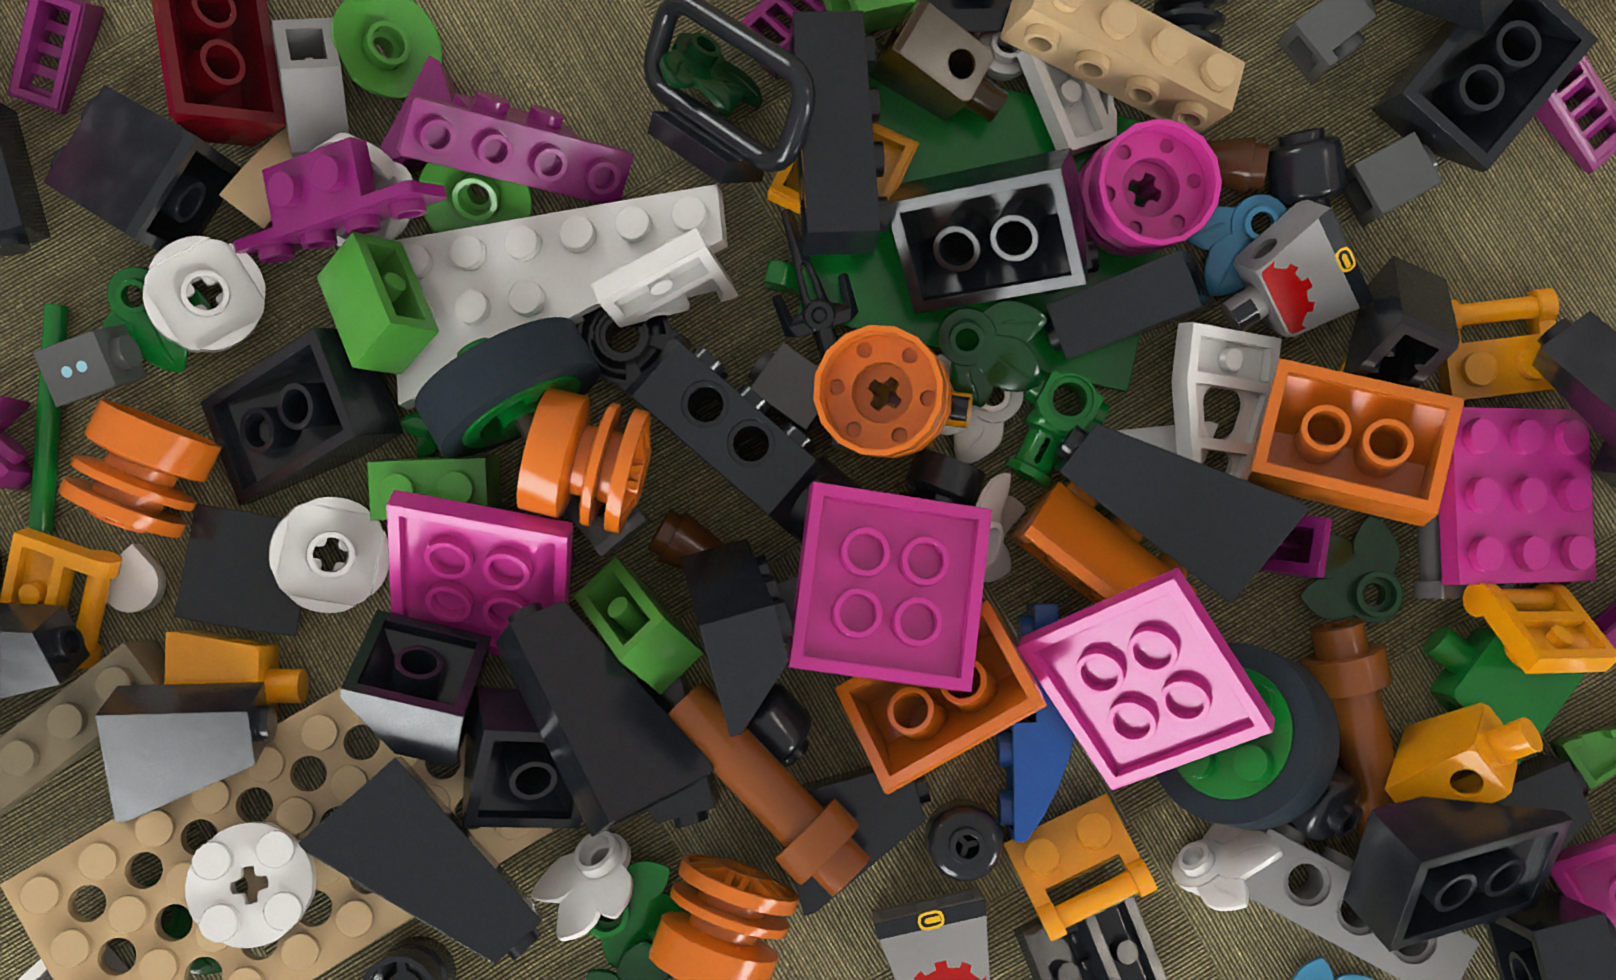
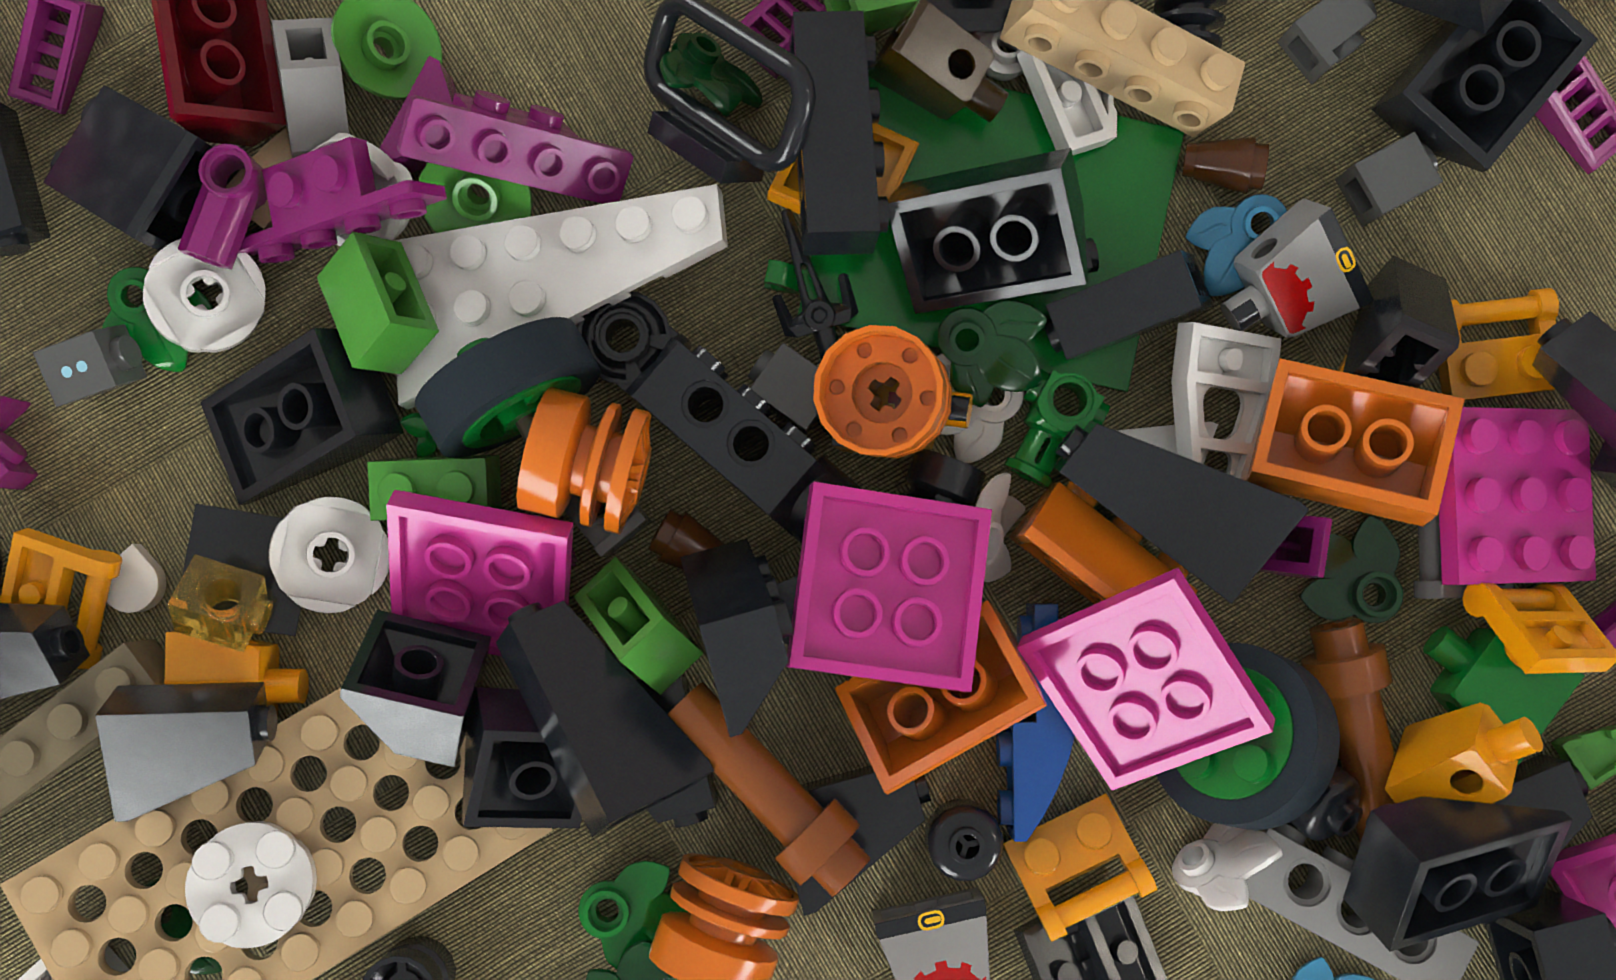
green bar [29,304,69,531] -> none
orange wheel [58,399,222,538] -> none
black slope [298,756,543,964] -> none
white plate [531,831,633,941] -> none
white wing [590,228,738,328] -> none
black head [747,682,811,767] -> none
dark pink wheel [1077,118,1222,258] -> none
black head [1267,127,1348,208] -> none
none -> clear yellow brick [168,554,273,652]
none -> magenta piece [178,144,267,270]

